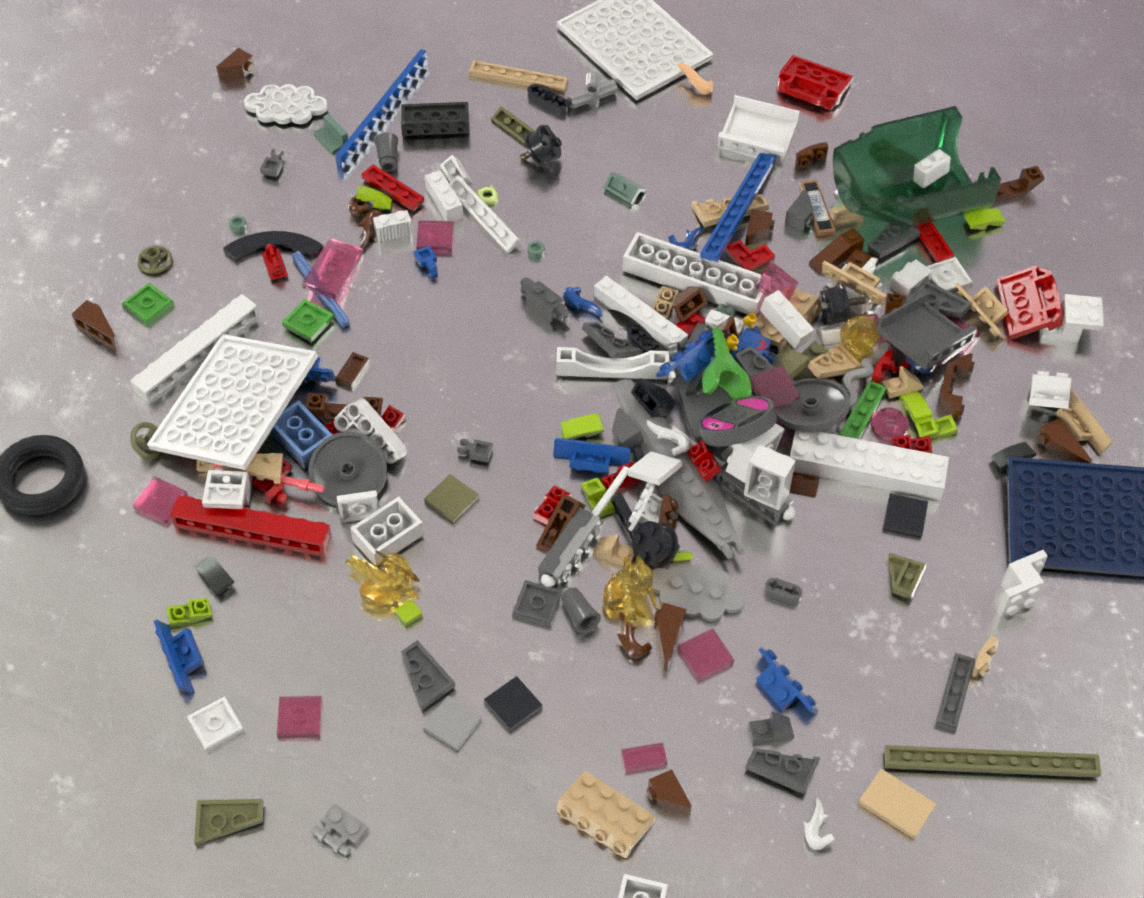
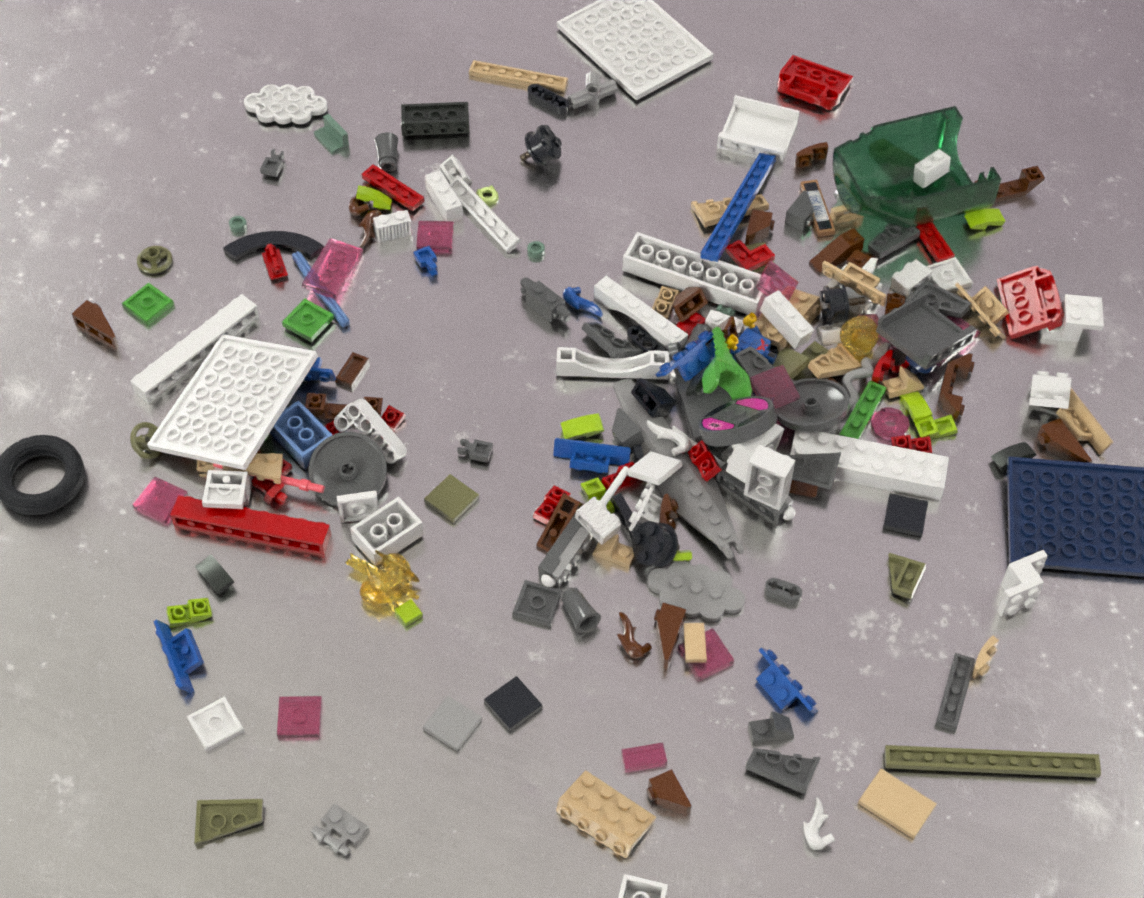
reddish brown slope [216,48,255,80] -> none
blue plate [335,49,428,170] -> none
dark grey wing [401,640,456,710] -> none
olive slope [491,106,535,144] -> none
clear yellow hair [602,555,658,625] -> none
sand green panel [604,172,646,204] -> none
blue piece [668,227,705,251] -> none
light nougat piece [678,63,714,95] -> none
none -> white brick [575,497,621,545]
none -> tan tile [683,623,707,663]
none -> dark grey wing [787,452,842,490]

